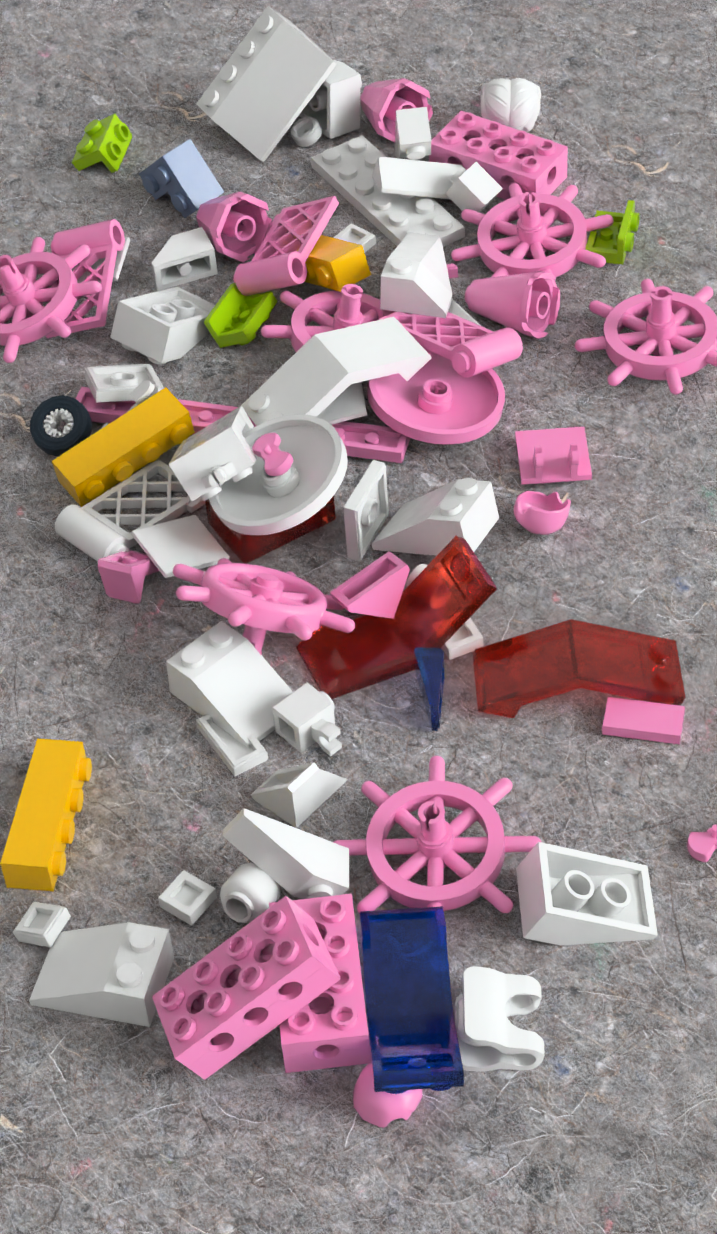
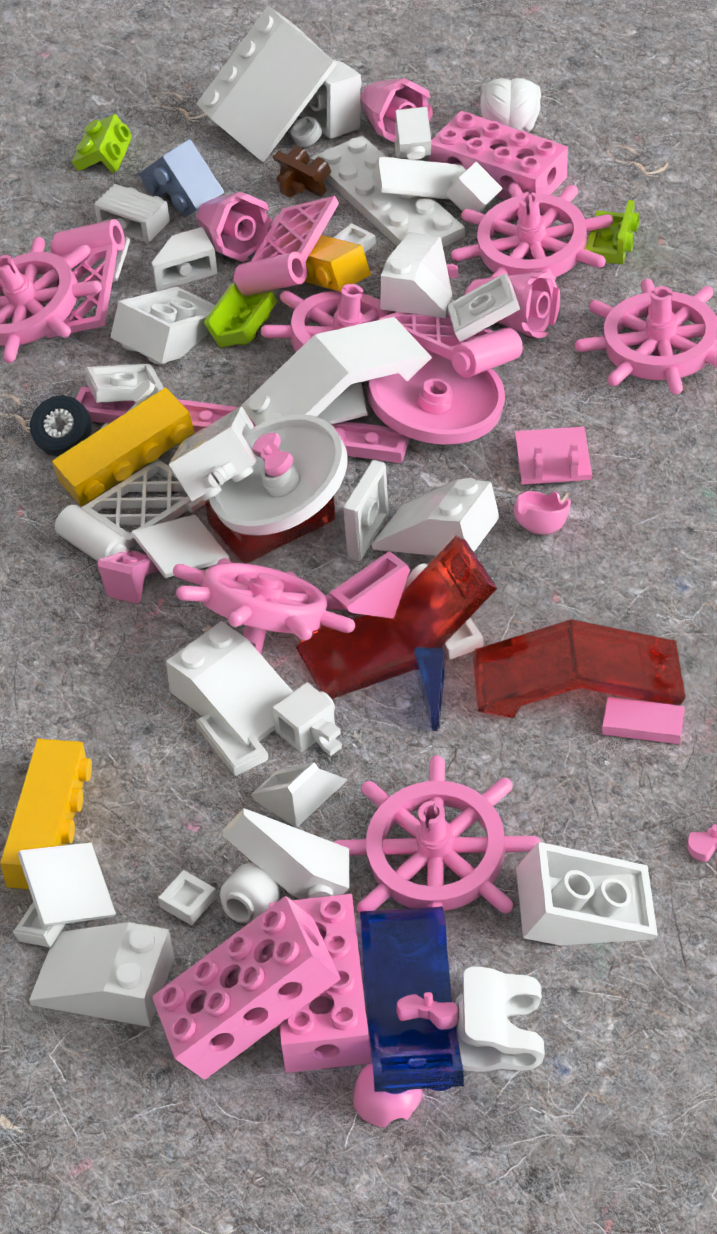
none -> white piece [18,843,116,927]
none -> white brick [94,184,170,244]
none -> reddish brown hips [273,146,332,197]
none -> bright pink piece [396,992,459,1030]
none -> white tile [448,273,520,342]

